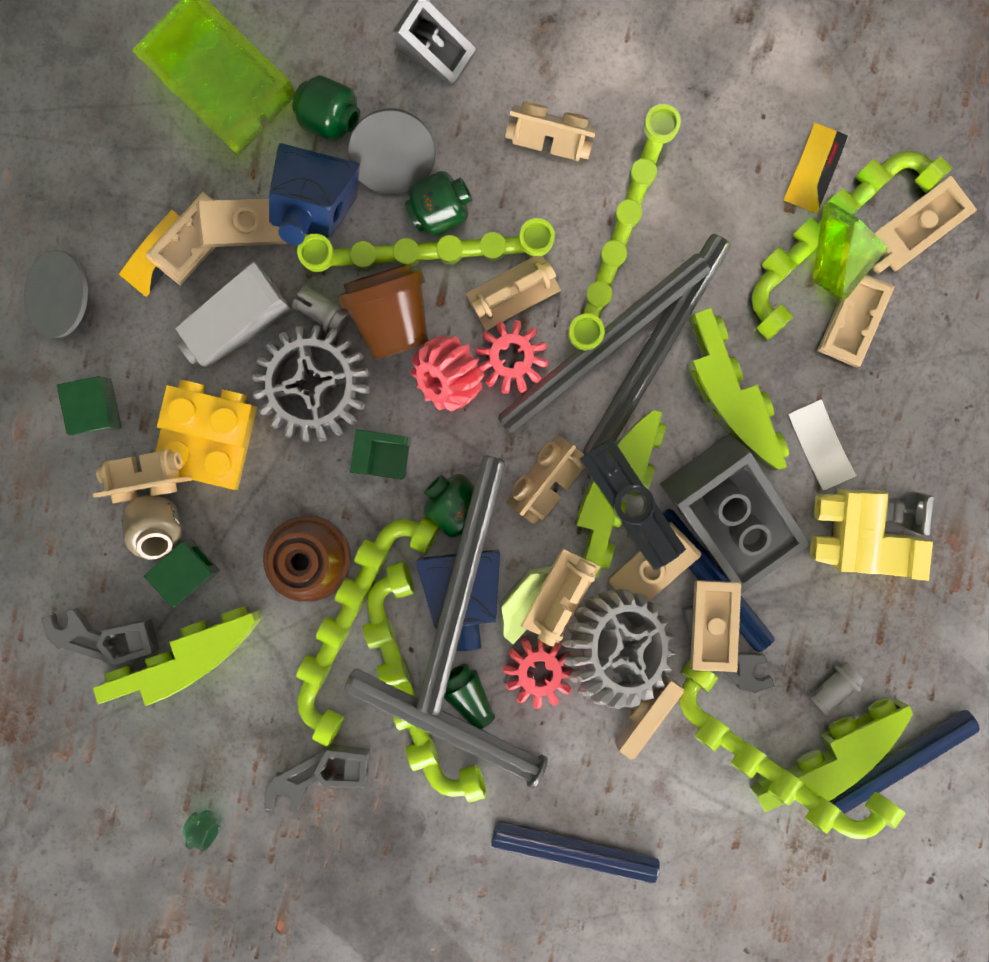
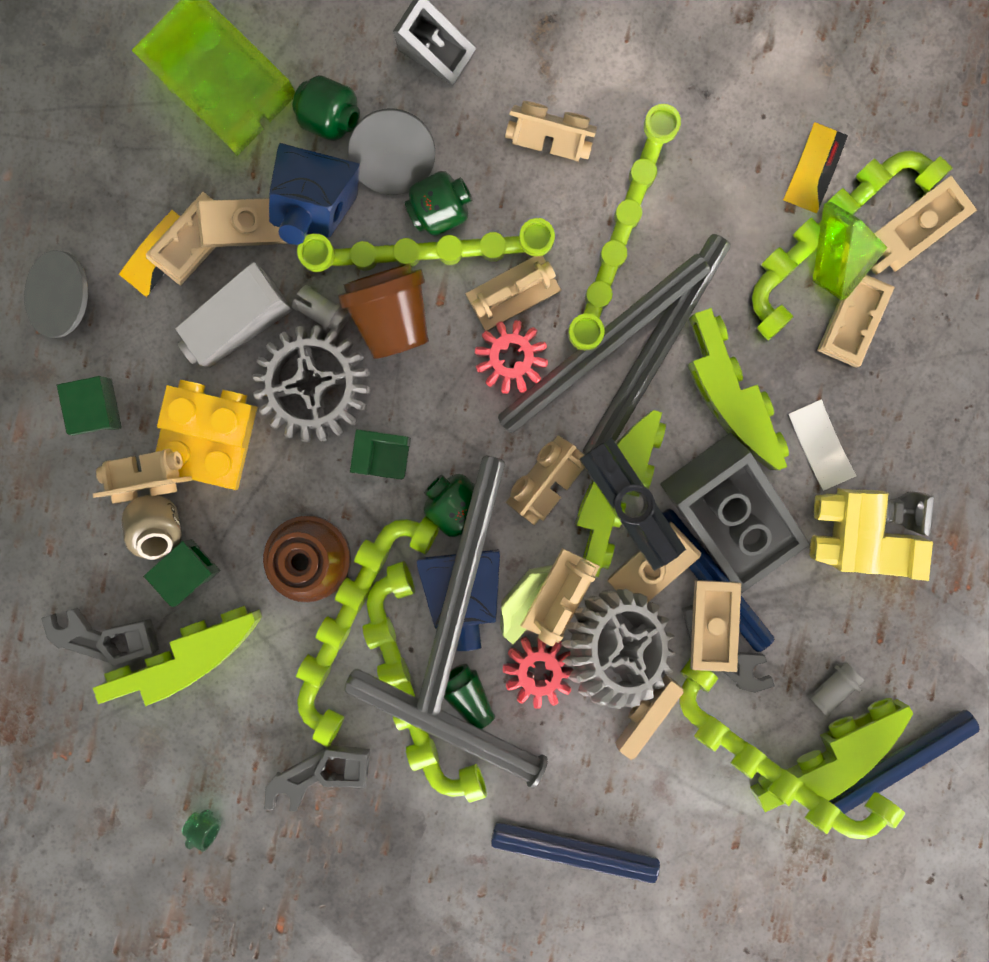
coral gear [410,335,485,412] -> none

